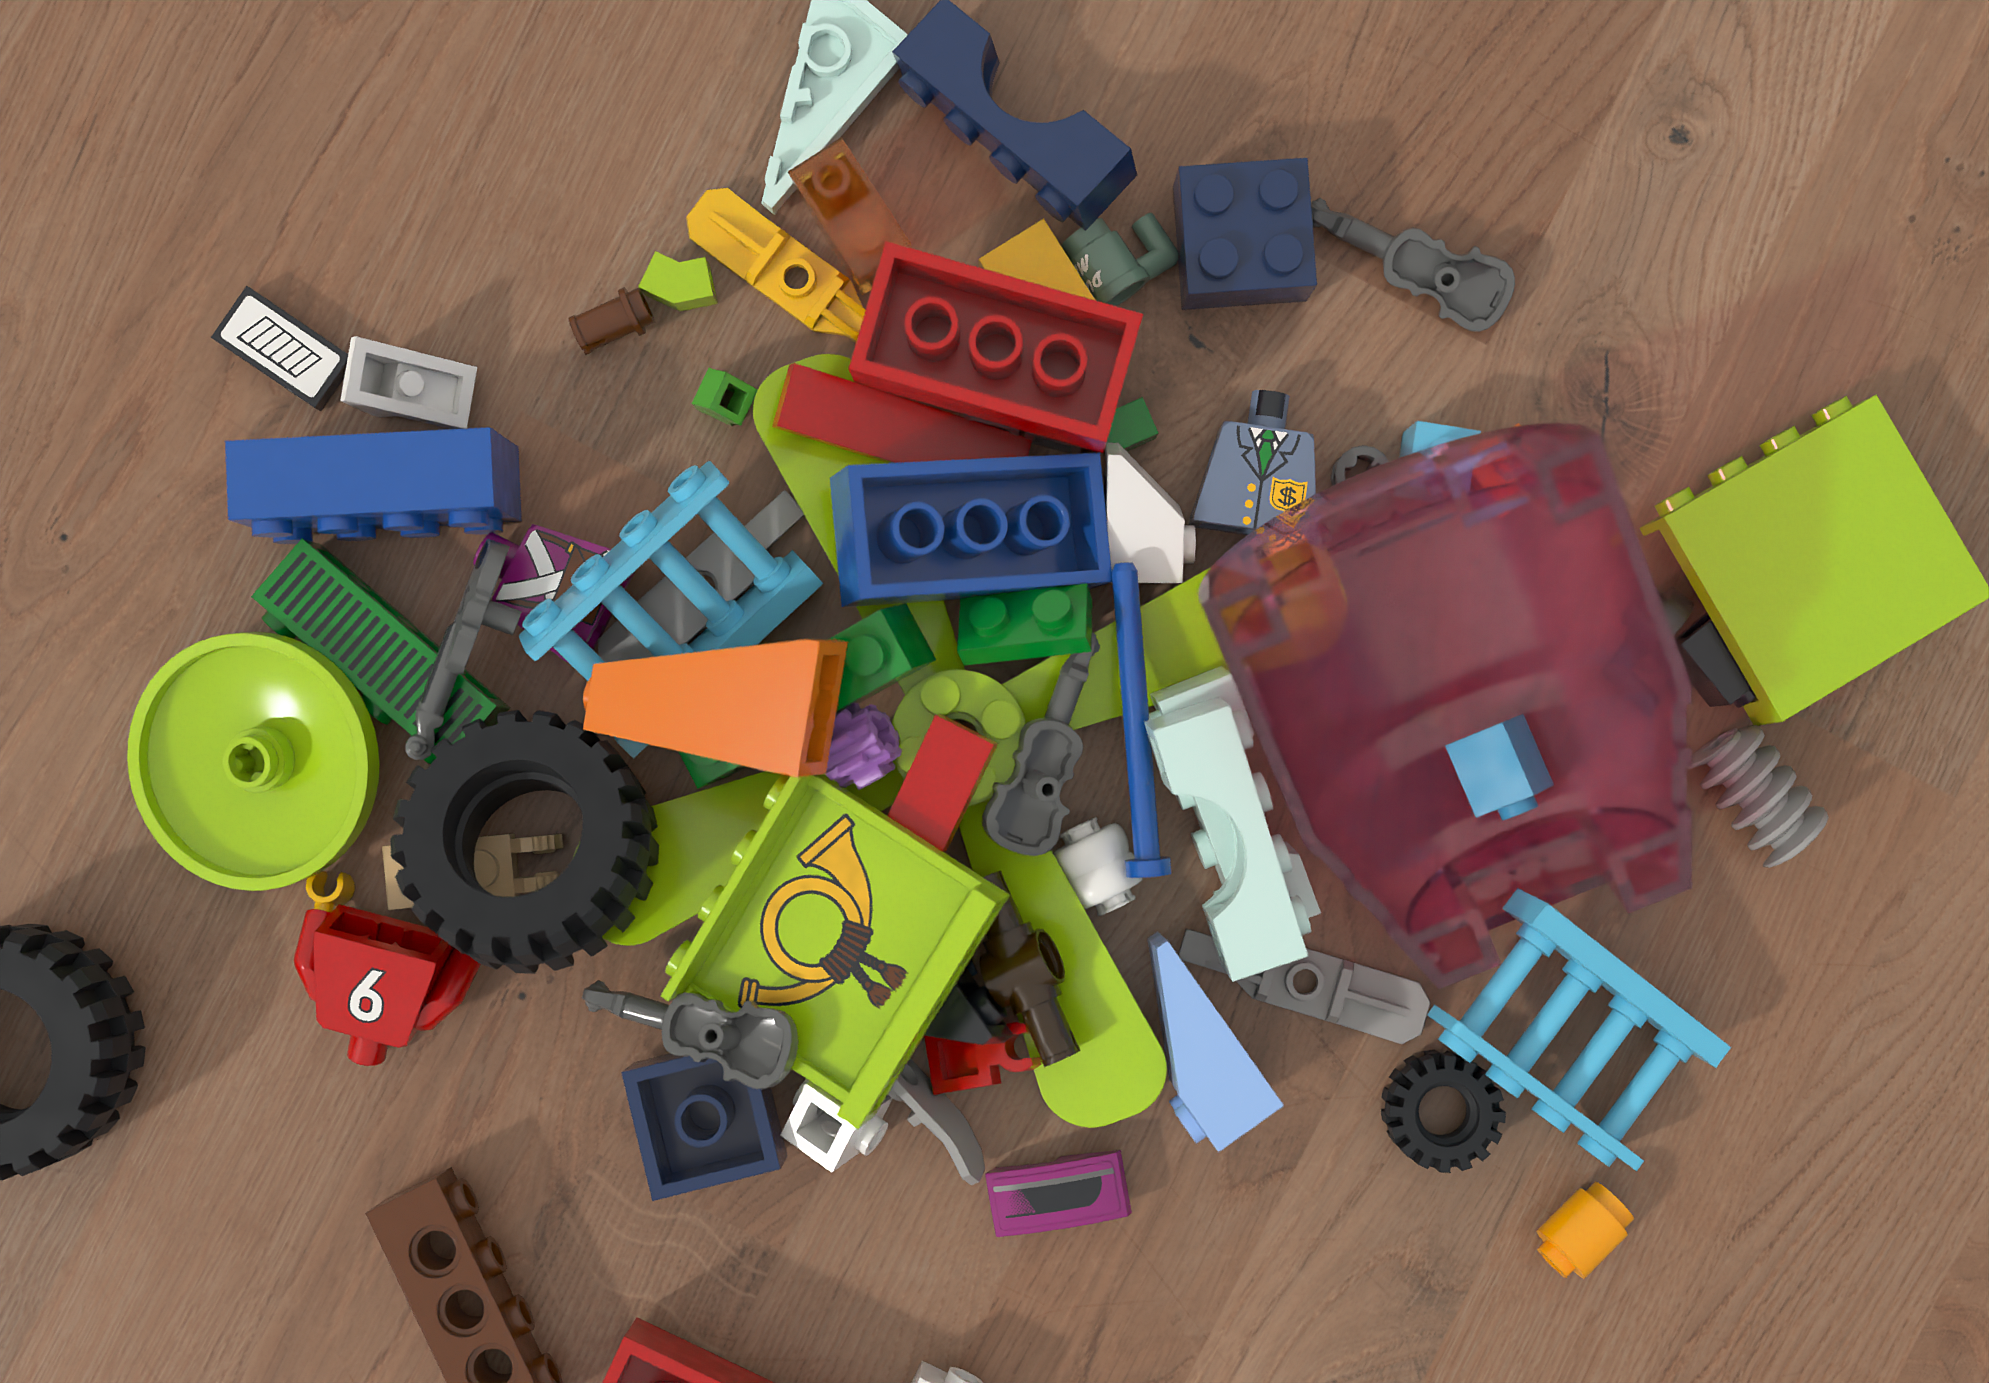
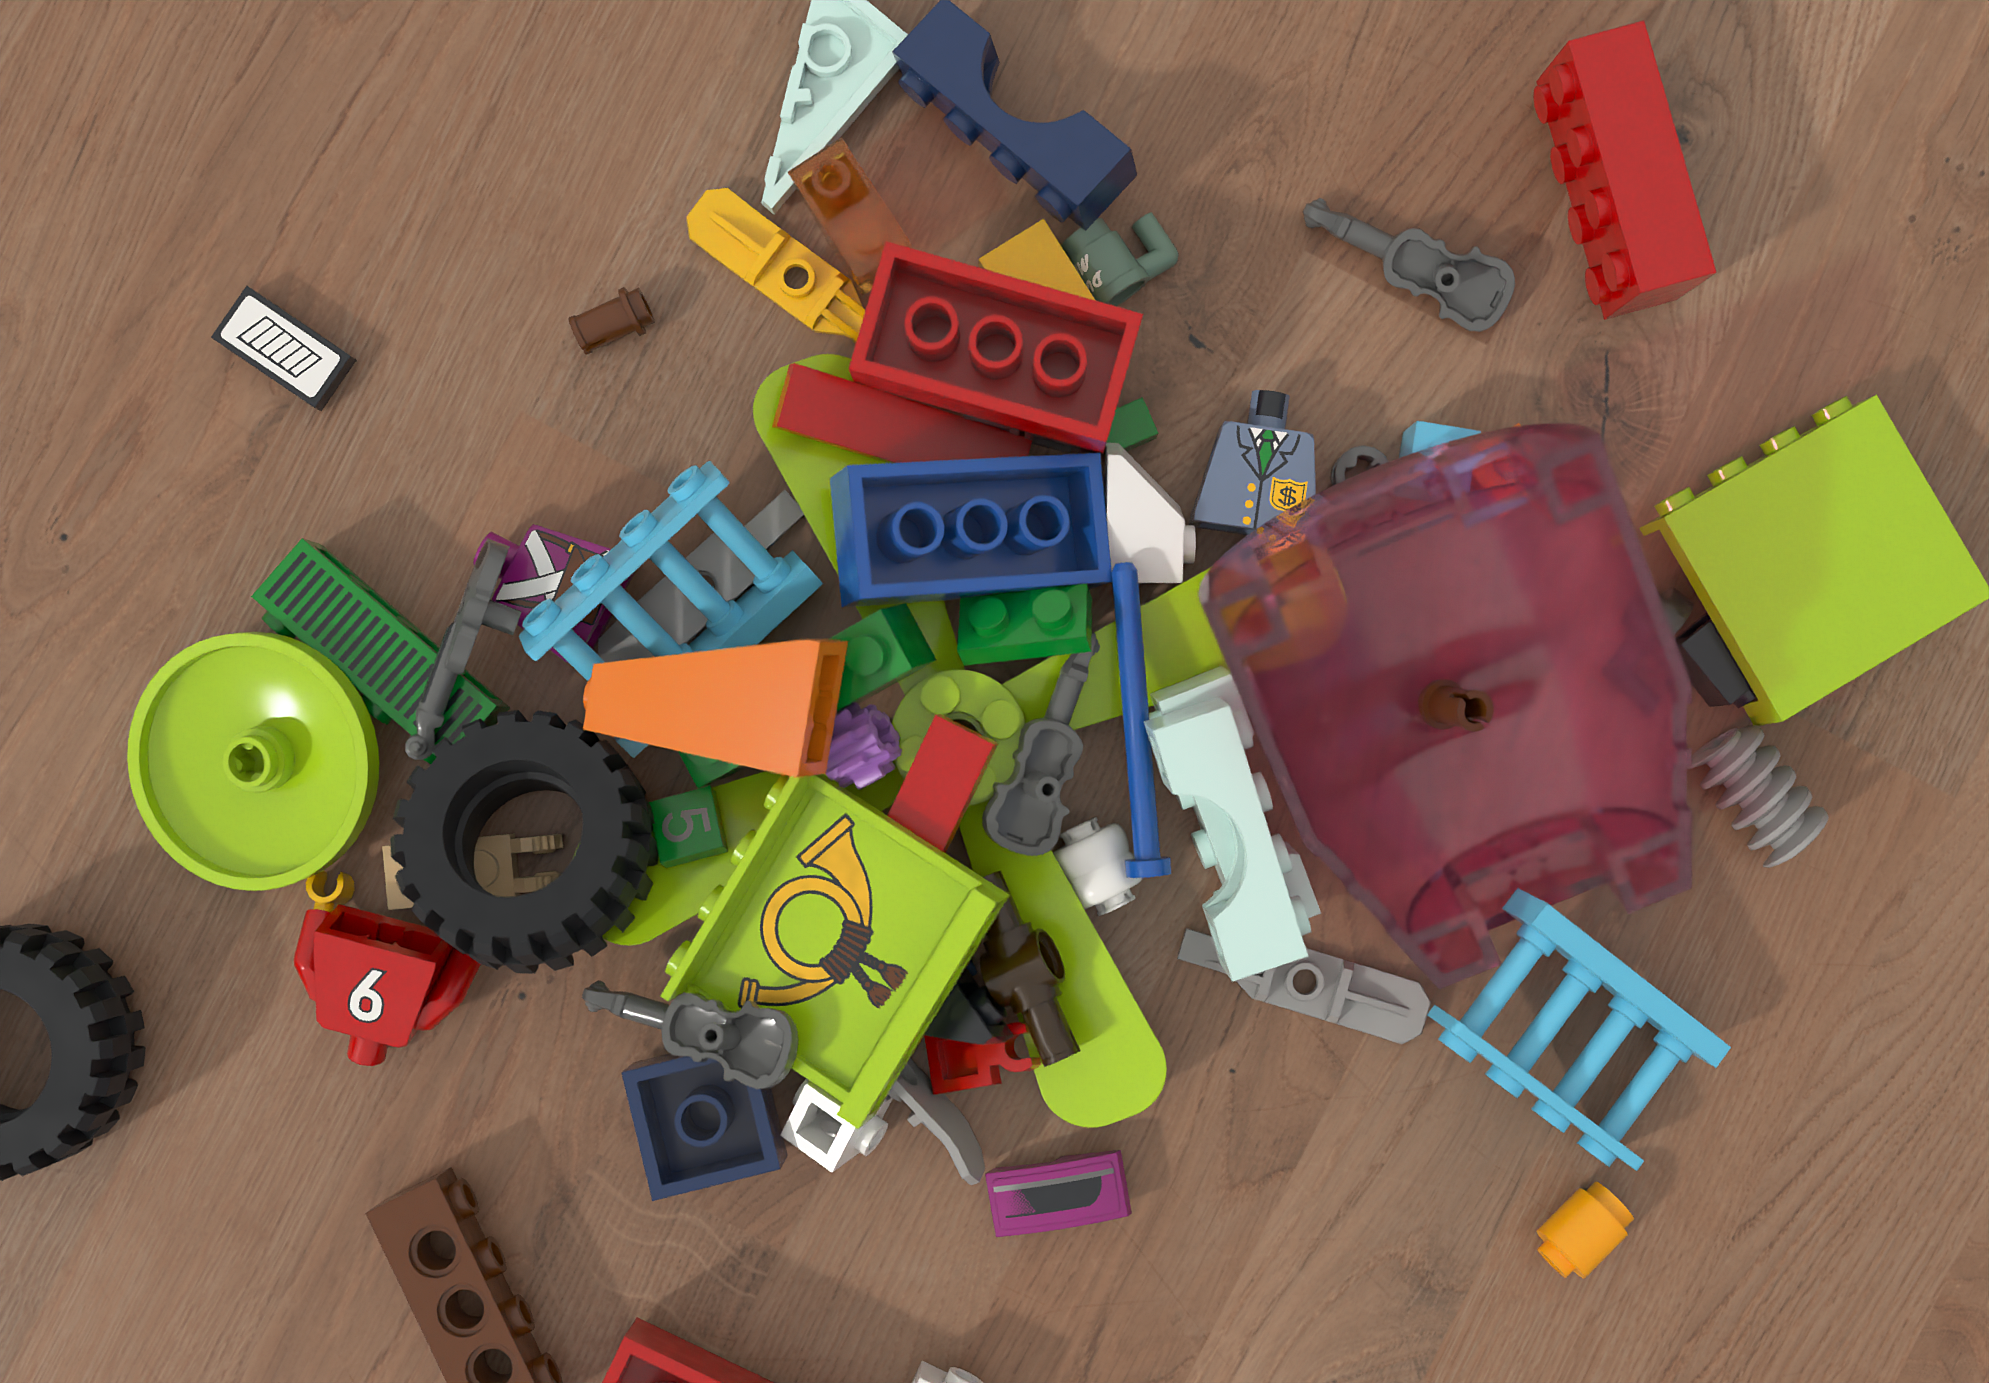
blue brick [225,427,522,544] -> none
white slope [340,336,477,429] -> none
lime piece [638,251,718,312] -> none
bright green piece [692,368,758,426] -> none
light blue slope [1147,931,1284,1152] -> none
dark blue brick [1173,157,1317,310] -> none
black tyre [1381,1049,1506,1173] -> none
dark azure brick [1445,714,1554,821] -> none
none -> green tile [649,786,728,868]
none -> reddish brown pin [1418,678,1494,732]
none -> red brick [1533,20,1717,320]

